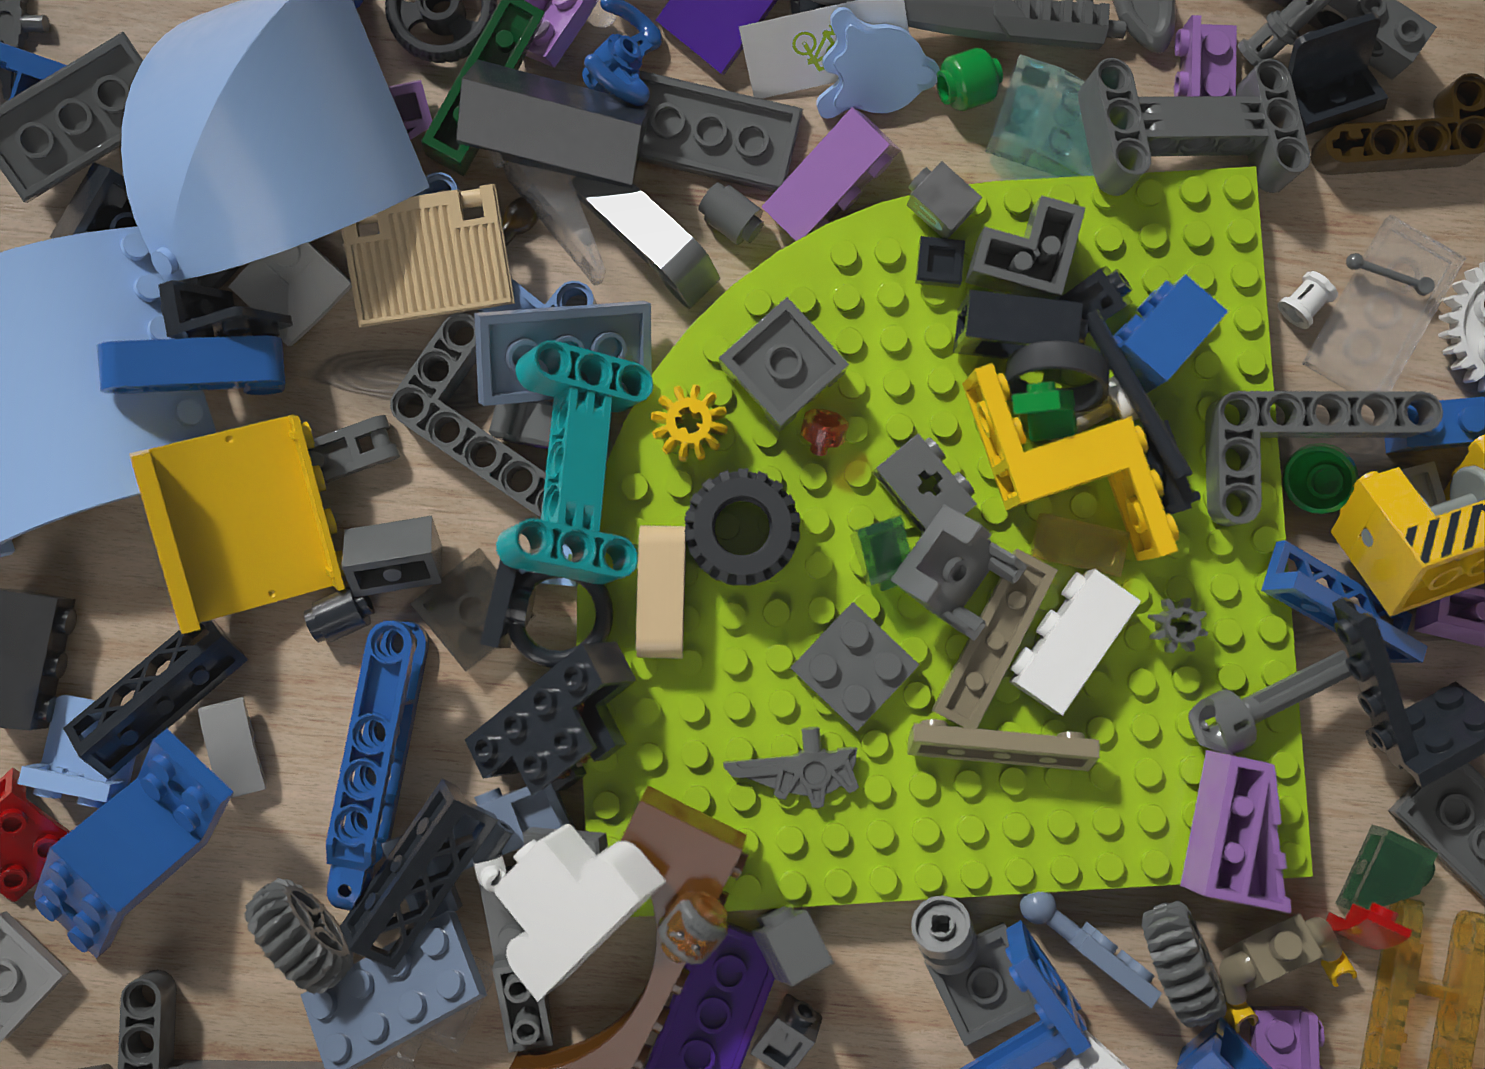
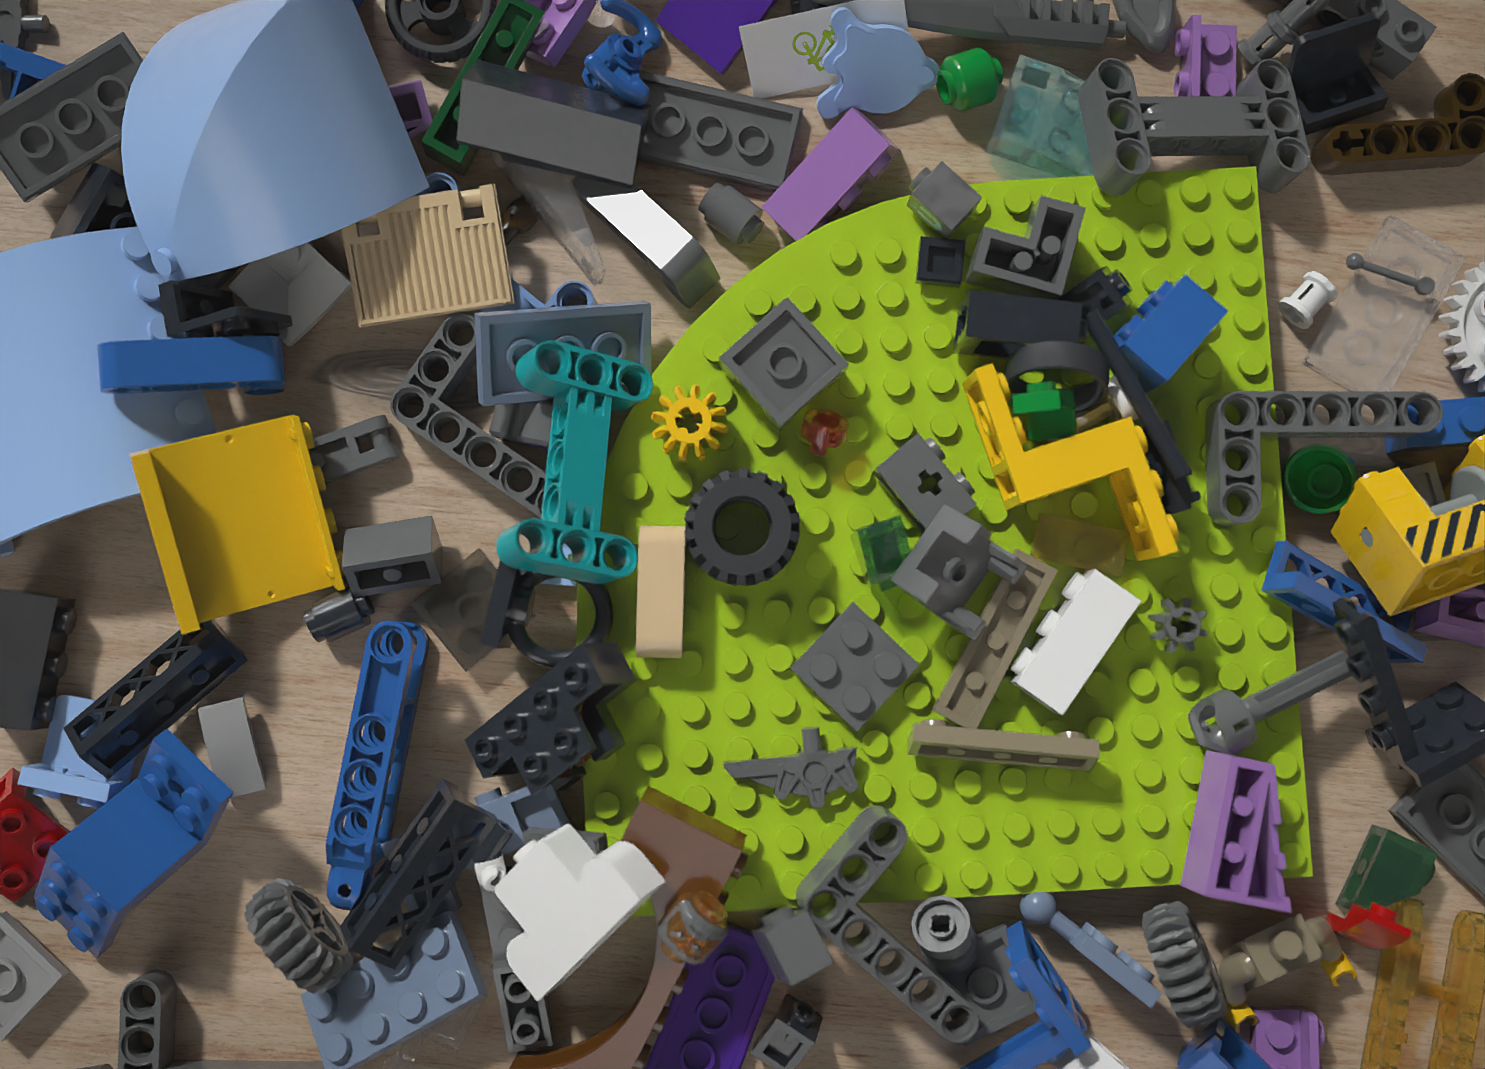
none -> dark grey beam [796,805,979,1043]

